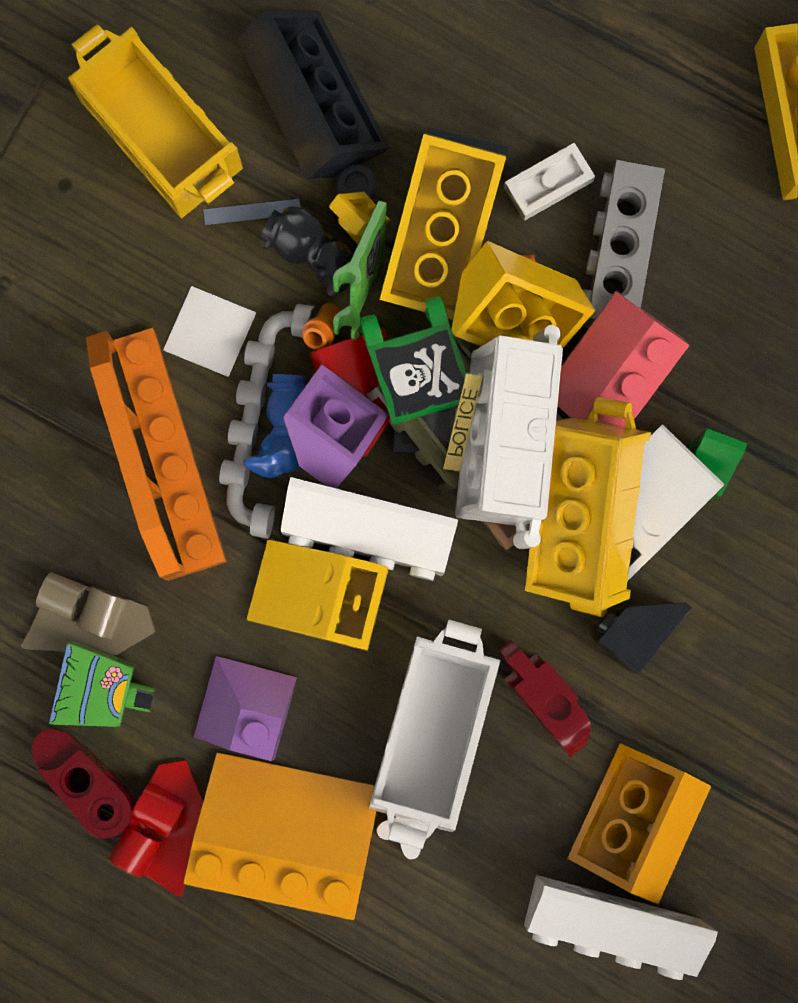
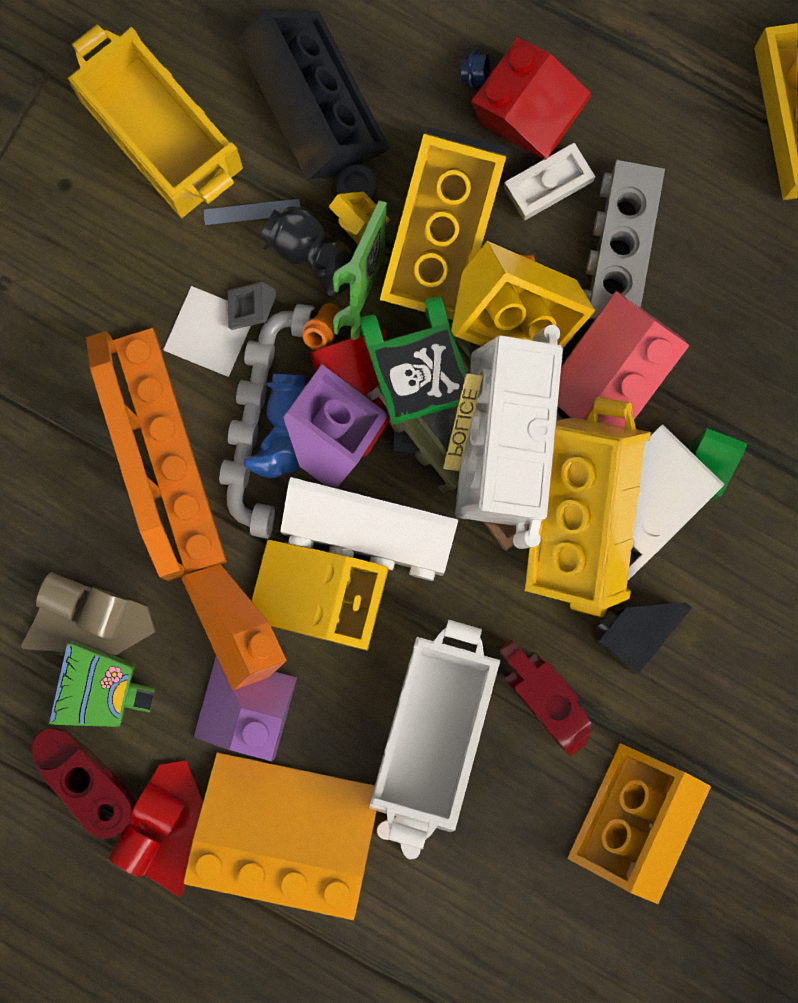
white slope [524,875,718,980] -> none
none -> orange slope [181,564,287,691]
none -> dark grey slope [227,281,276,330]
none -> dark blue plate [461,49,491,91]
none -> red slope [471,37,591,160]

